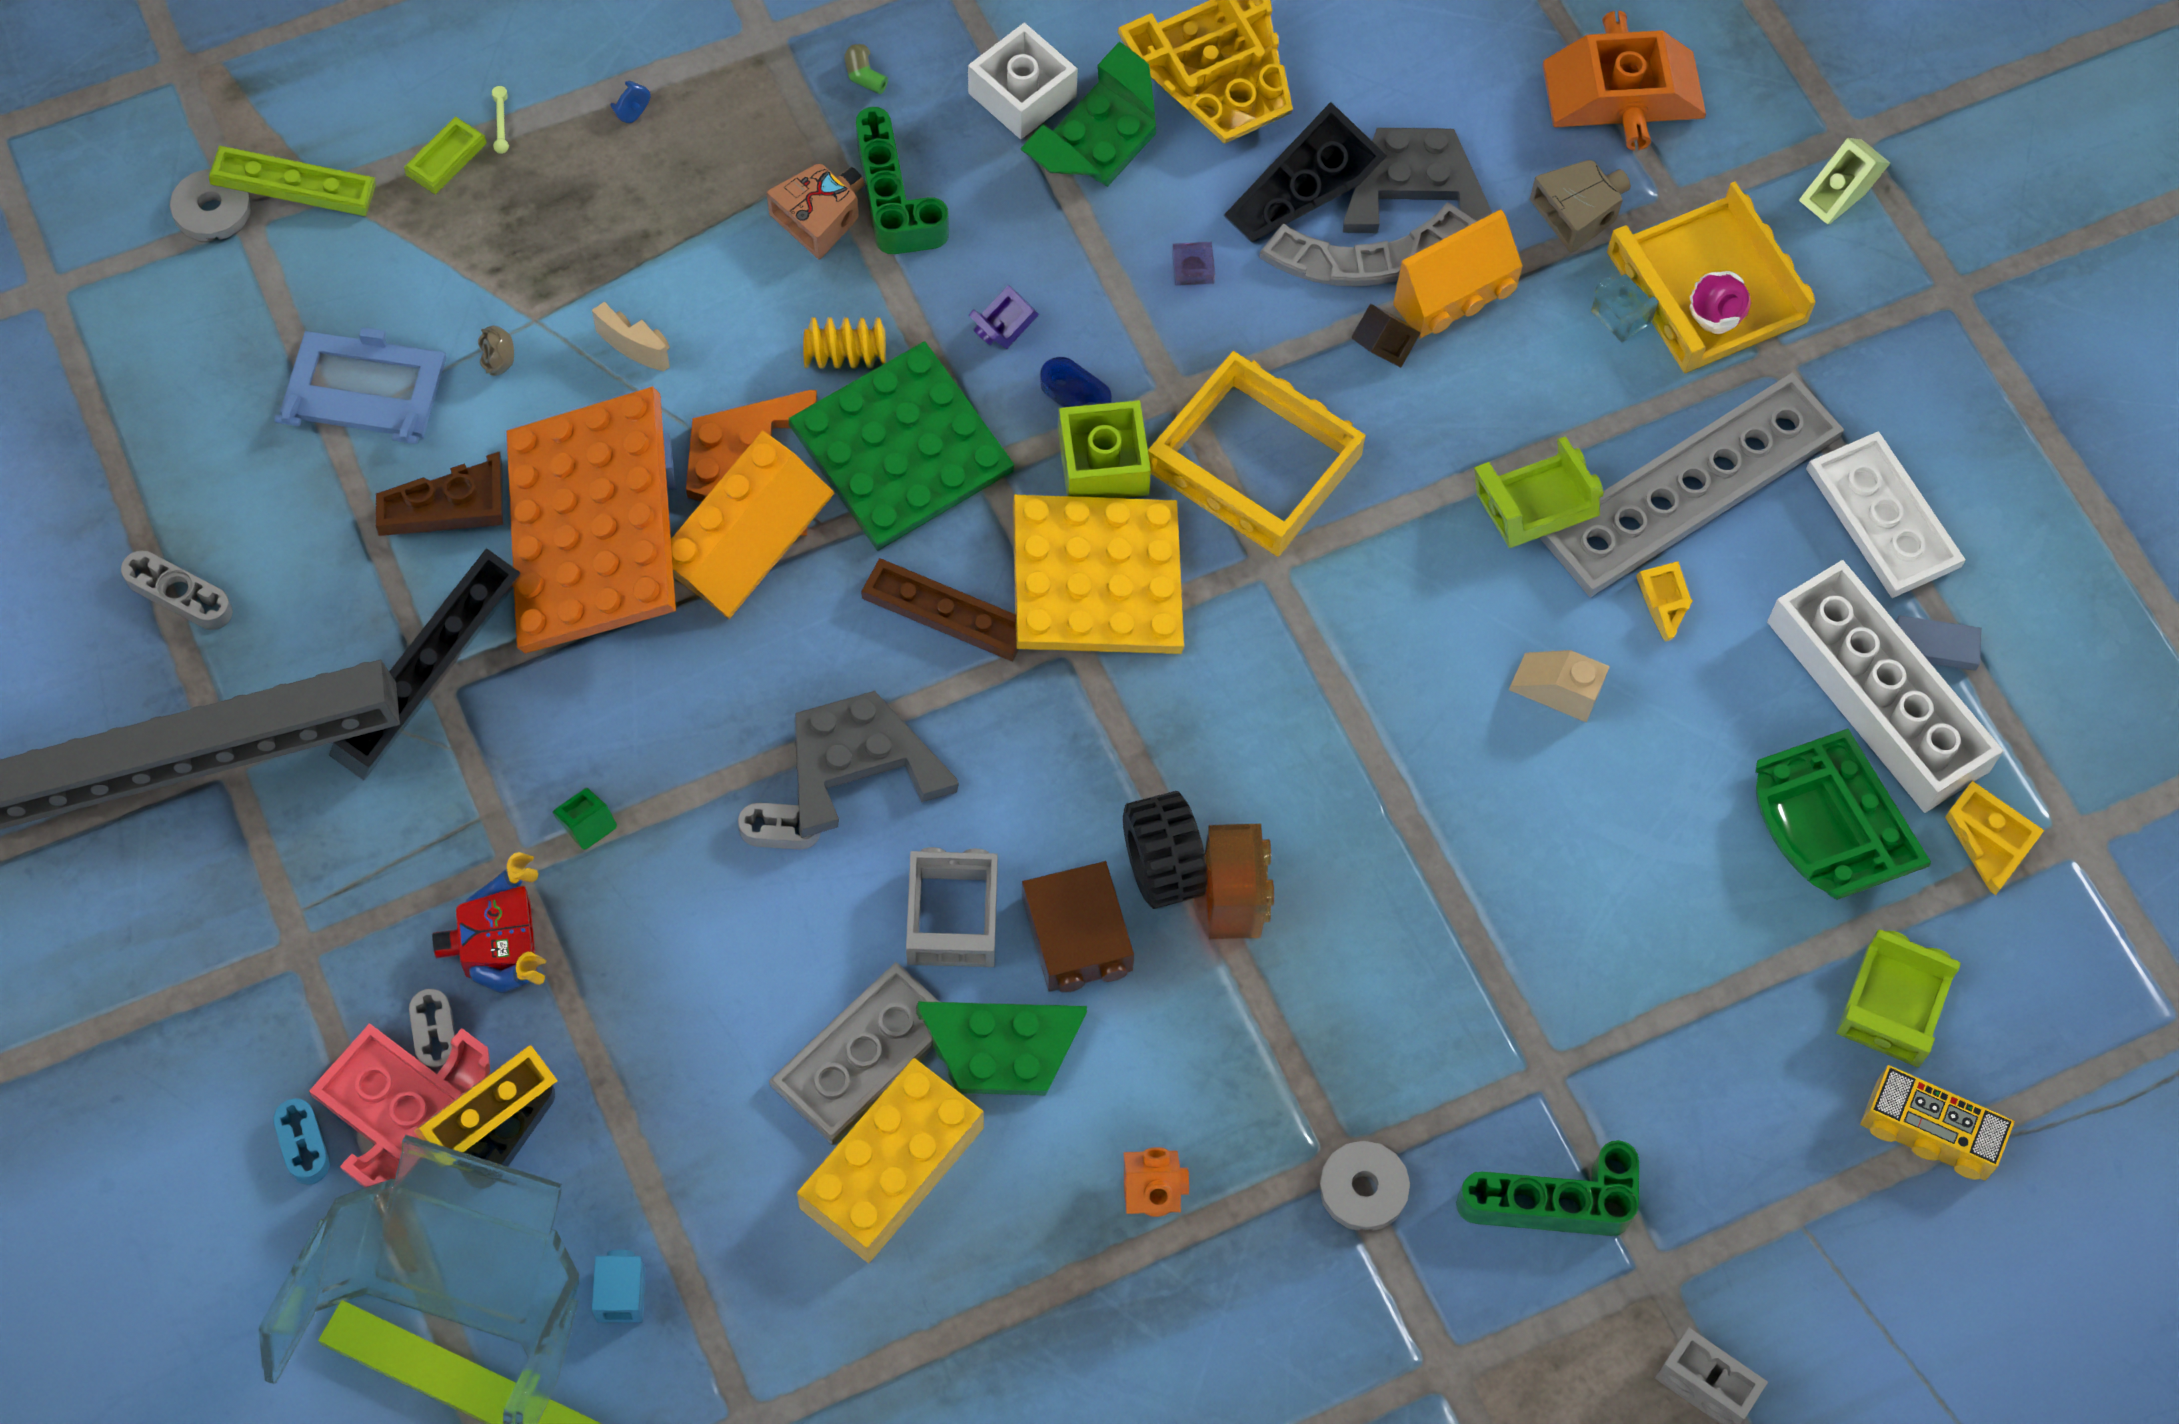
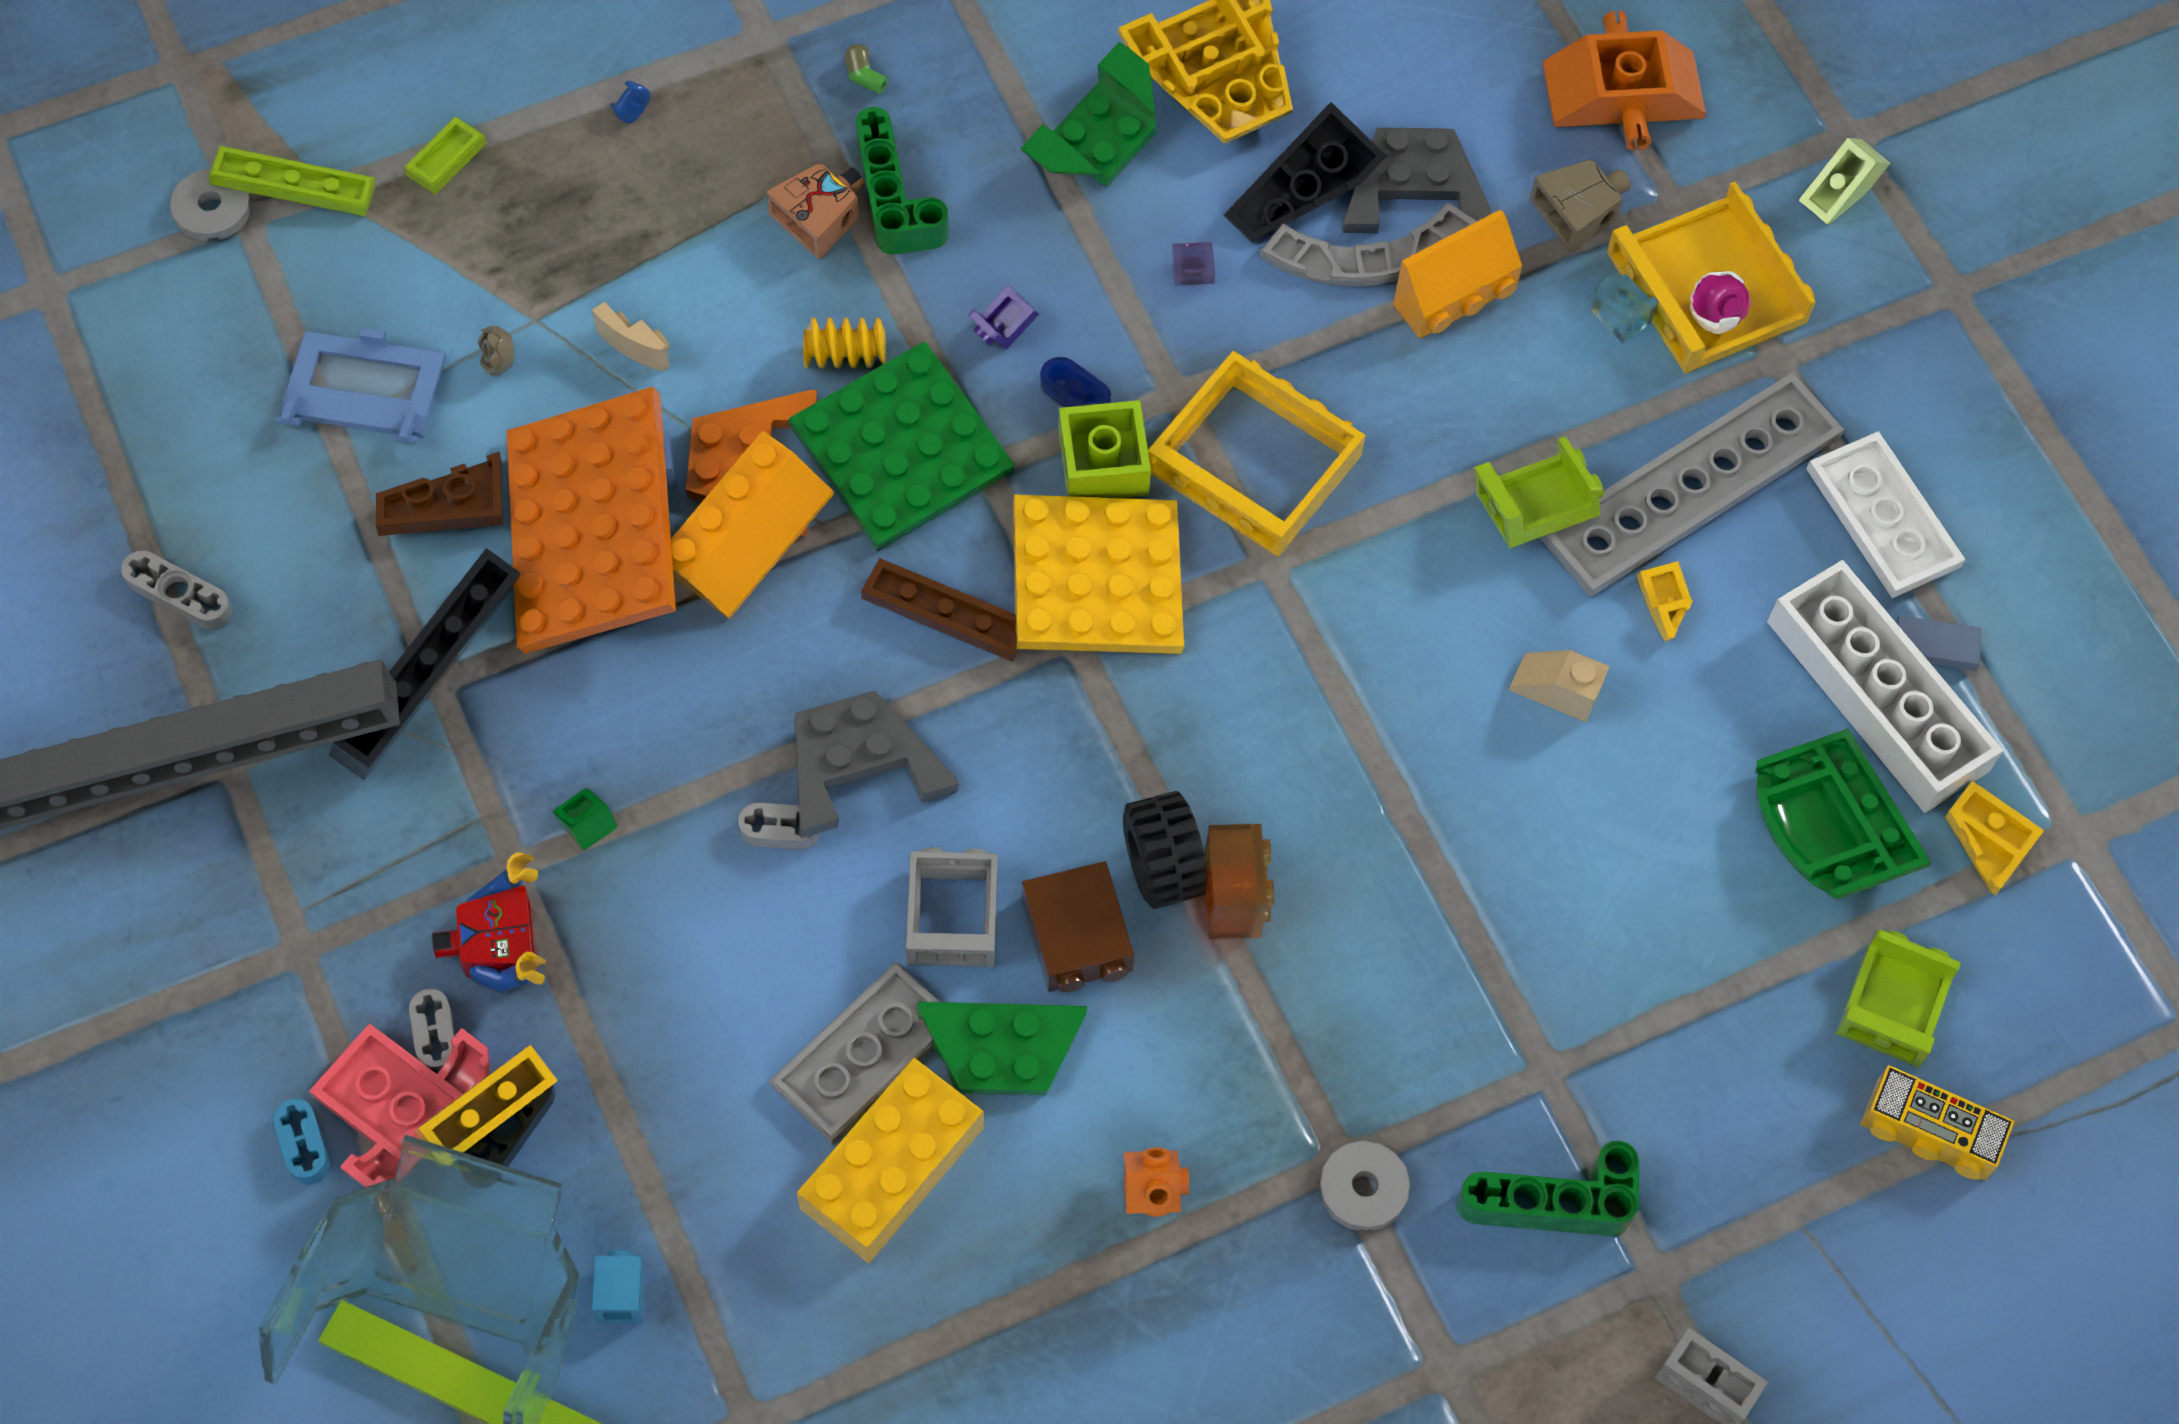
yellowish green hinge [492,86,509,154] -> none
white brick [968,22,1078,139] -> none
dark brown panel [1352,303,1421,368] -> none

